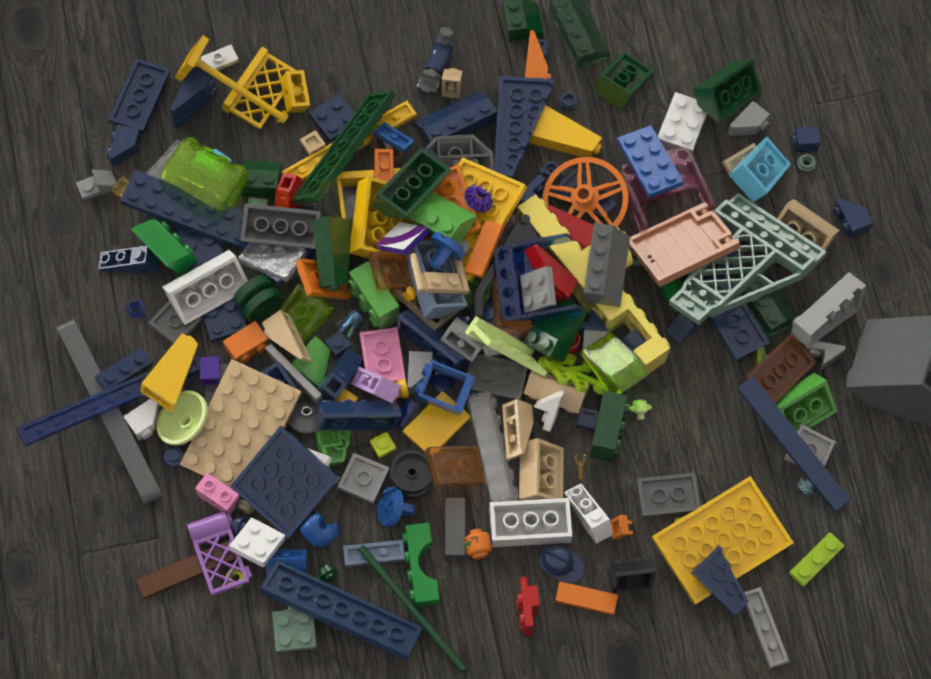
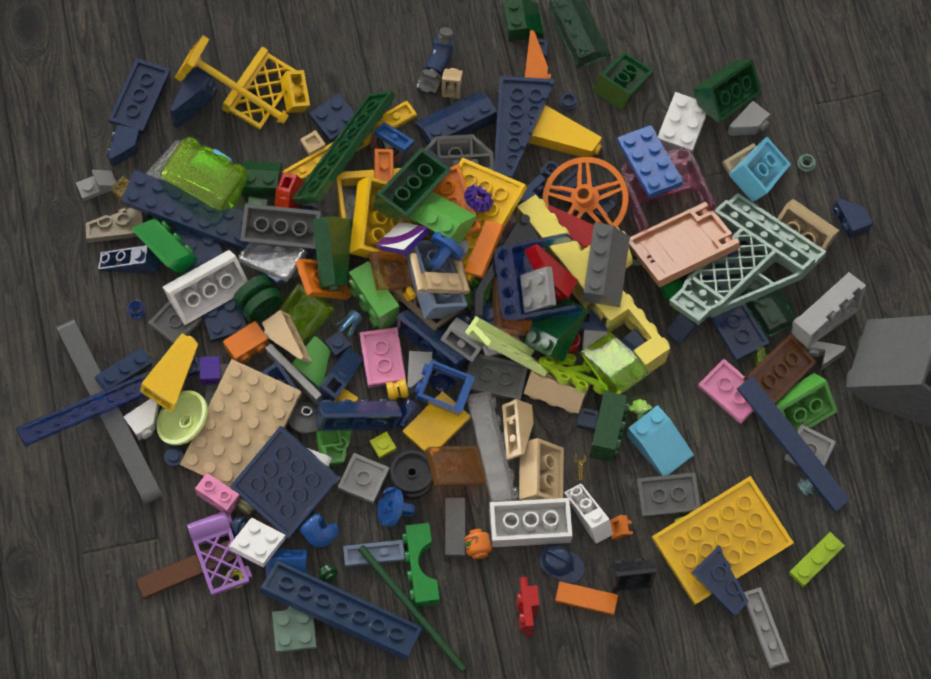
white plate [201,45,239,71] -> none
lavender slope [350,367,401,403] -> none
white slope [534,390,565,432] -> none
dark blue brick [791,126,821,153] -> none
none -> dark tan wing [85,208,143,243]
none -> medium azure slope [626,405,694,476]
none -> bright pink tile [698,359,753,424]

